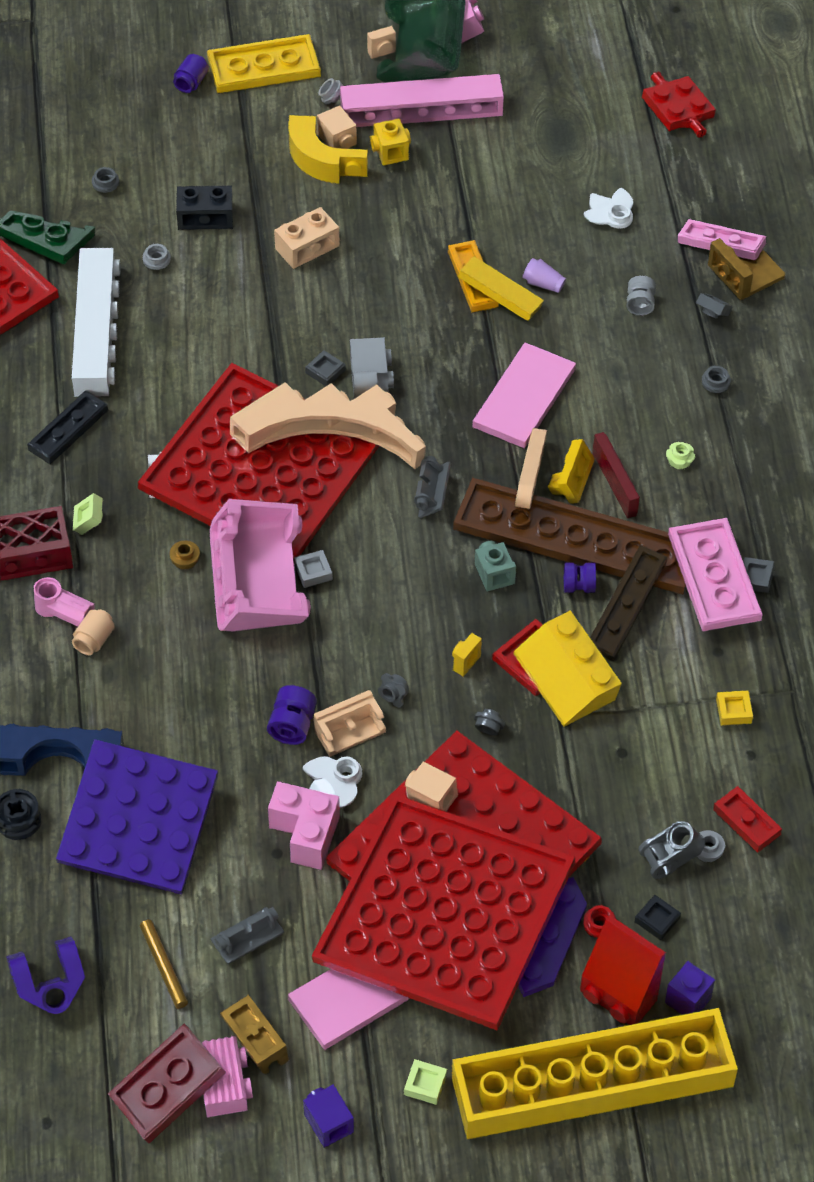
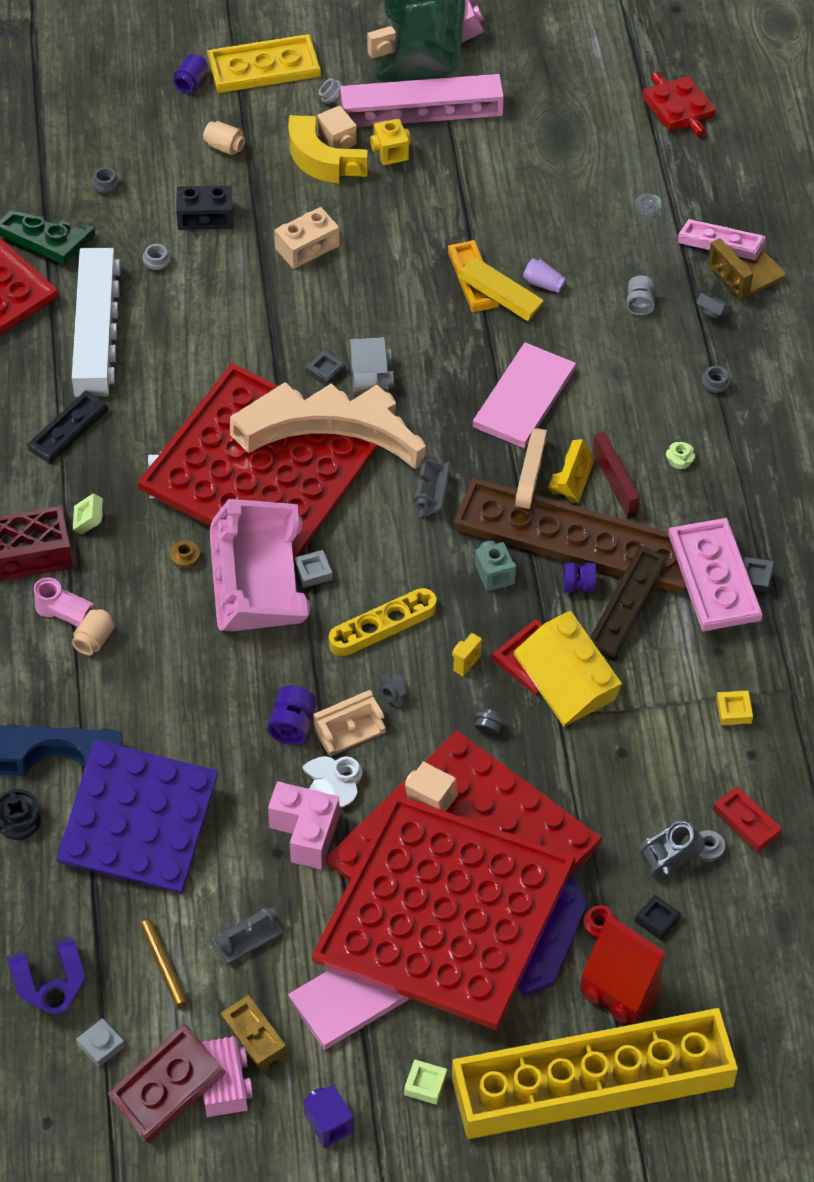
white plate [584,188,633,228] -> none
dark purple brick [665,961,715,1015] -> none
none -> light grey plate [76,1018,125,1068]
none -> light nougat brick [203,121,245,155]
none -> yellow beam [329,588,436,656]
none -> clear tile [634,193,662,220]

